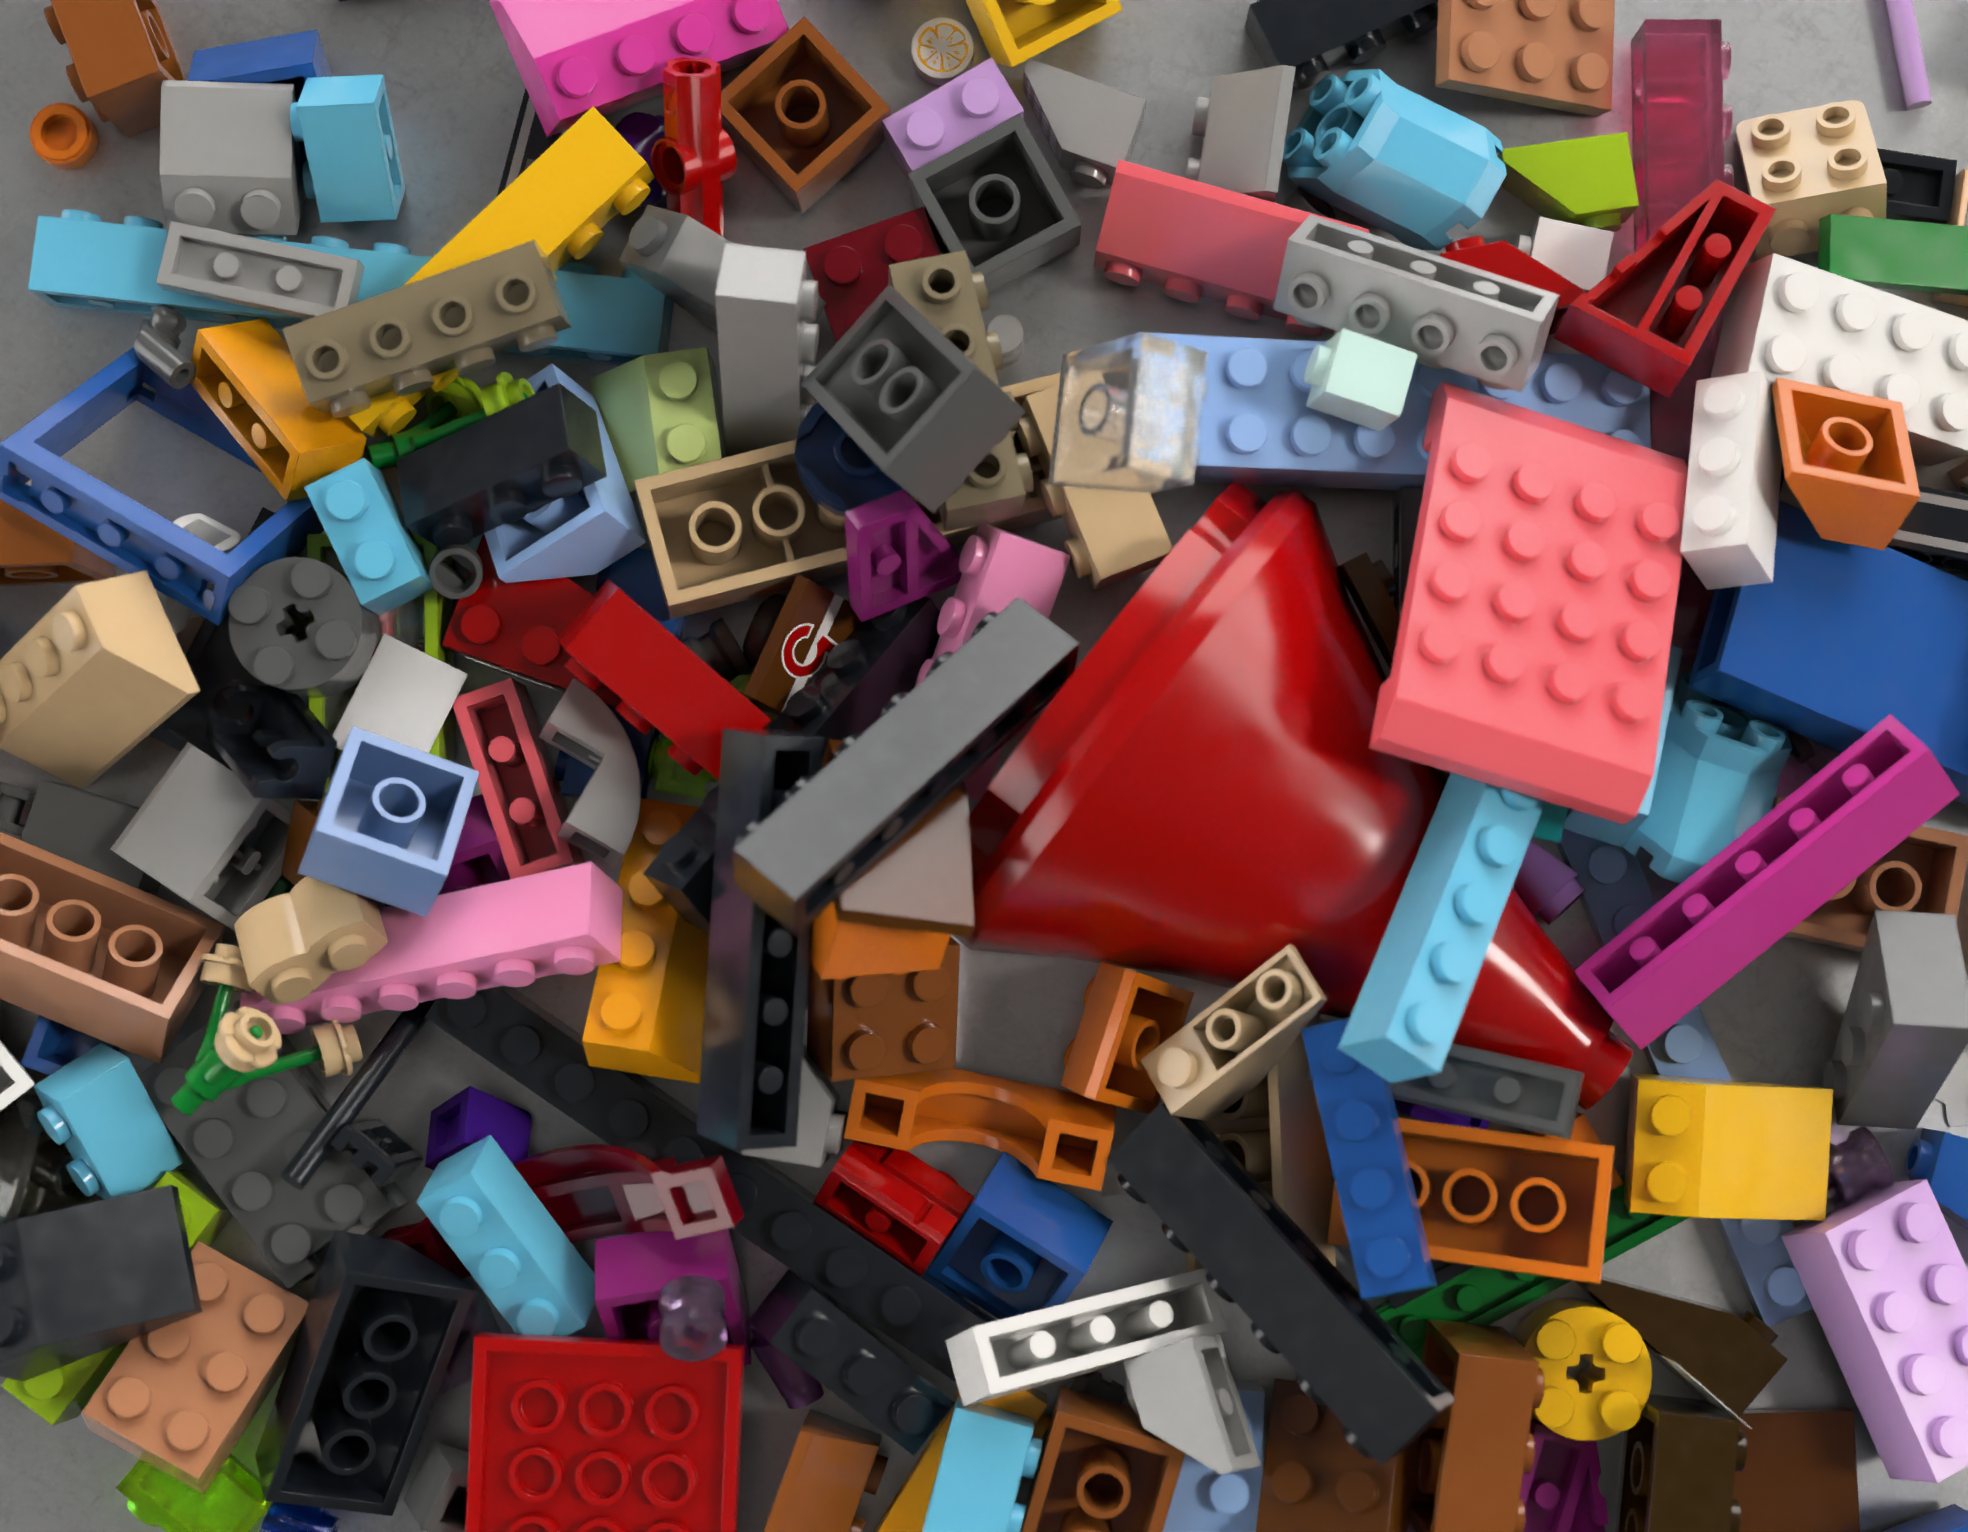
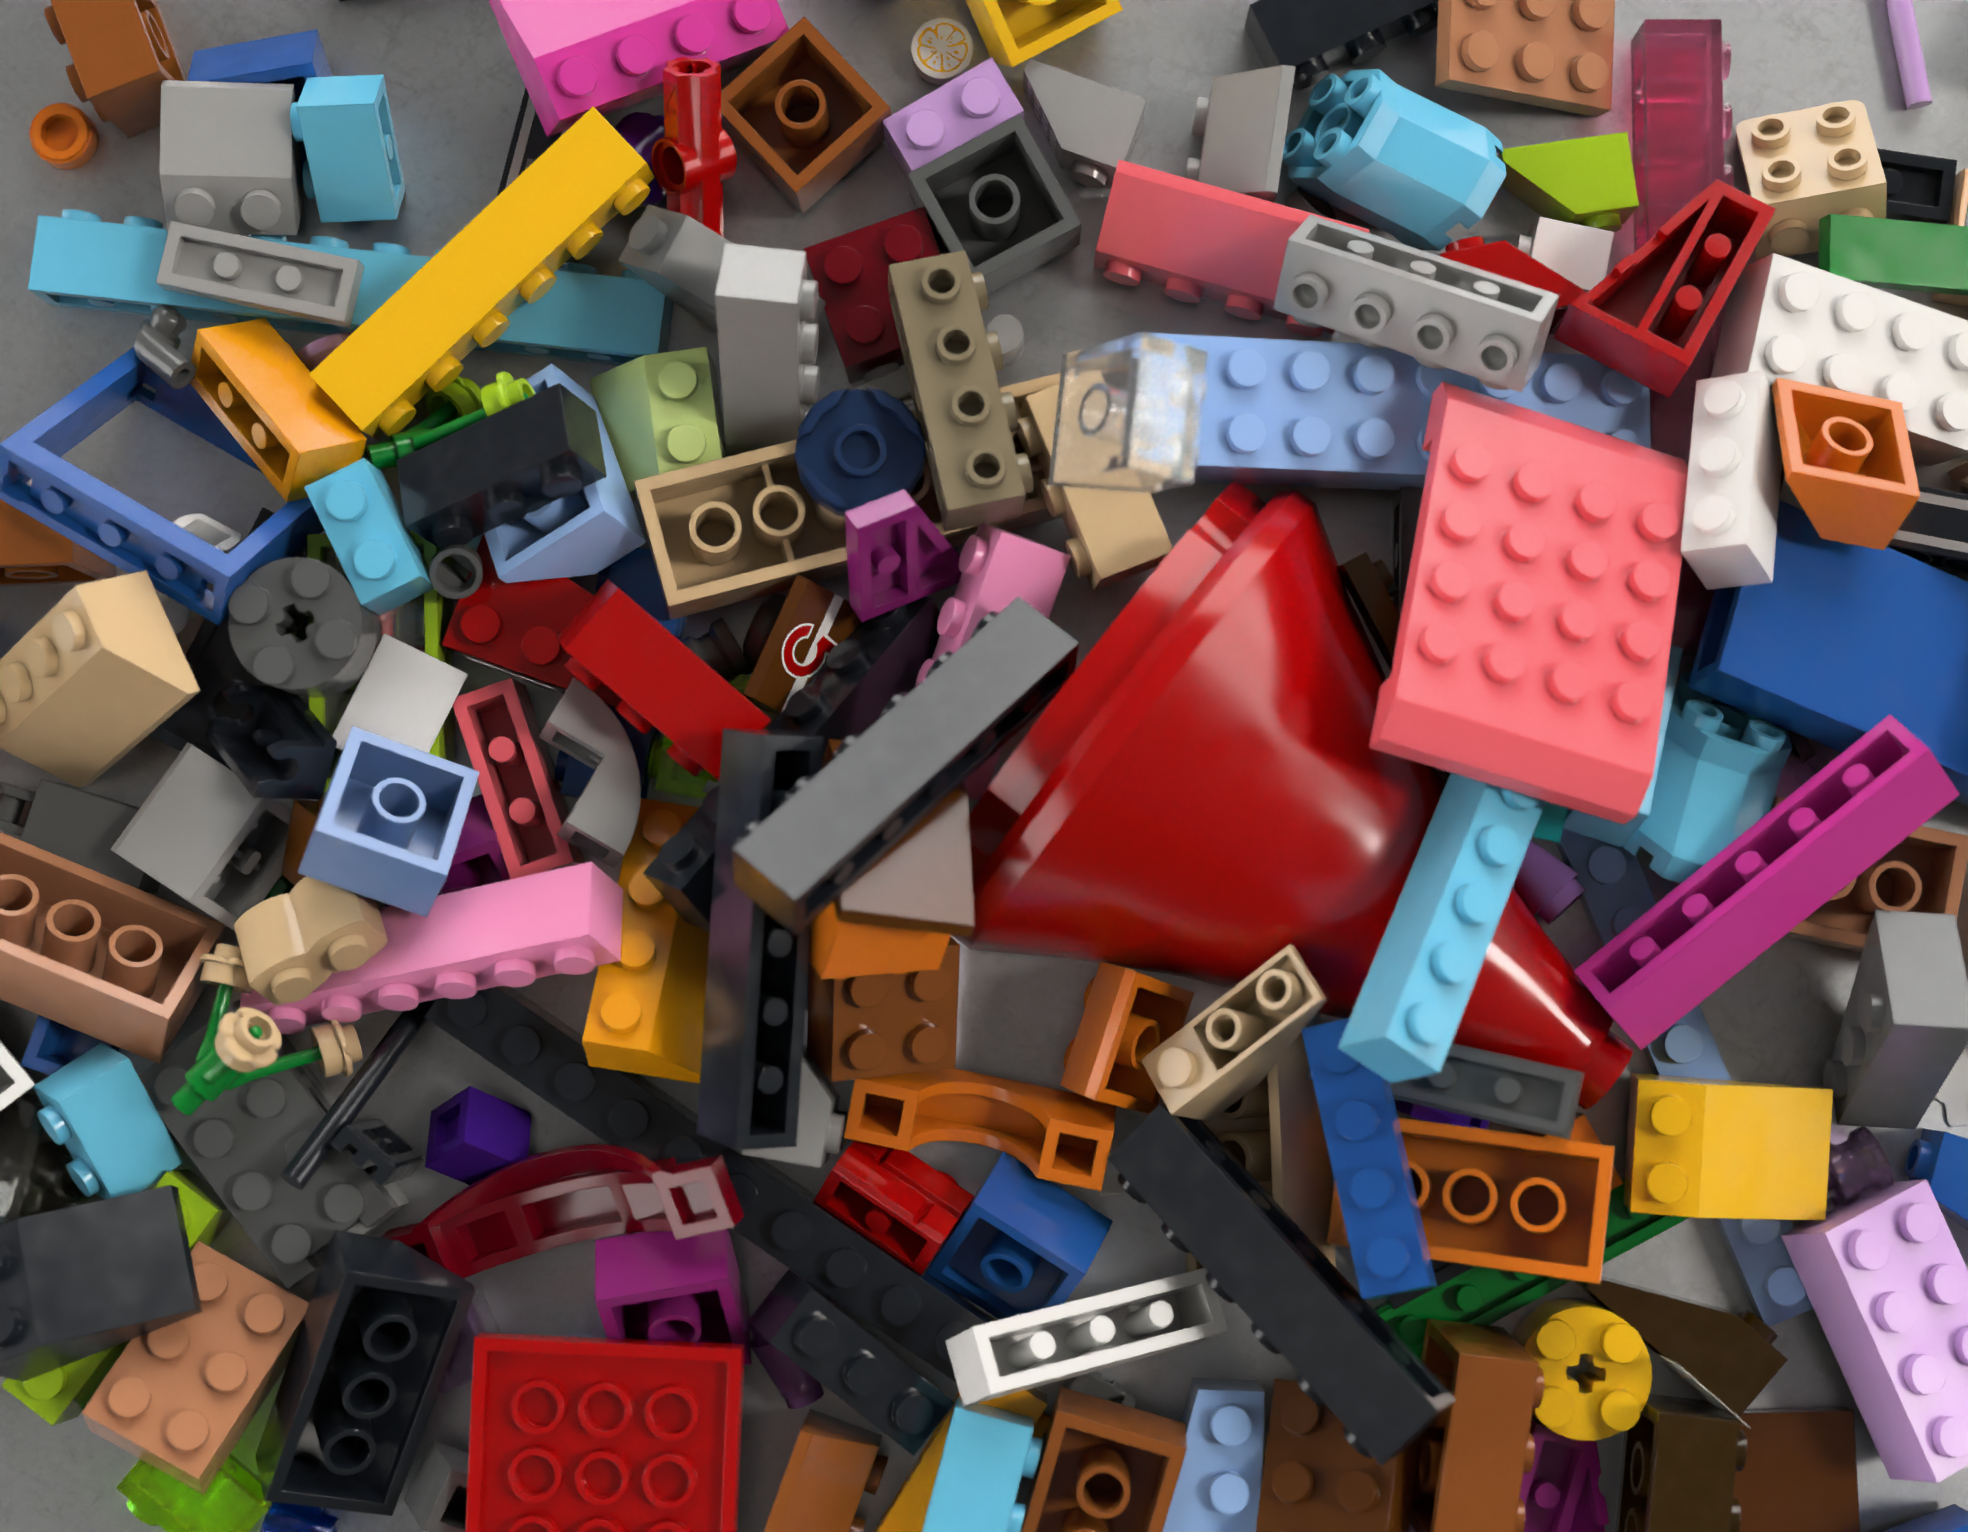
dark tan brick [283,240,571,418] -> none
medium azure brick [416,1134,595,1336] -> none
clear purple wheel [659,1275,728,1362] -> none
dark grey slope [801,284,1026,513] -> none
light grey slope [1123,1335,1261,1475] -> none
light aqua brick [1304,328,1418,431] -> none

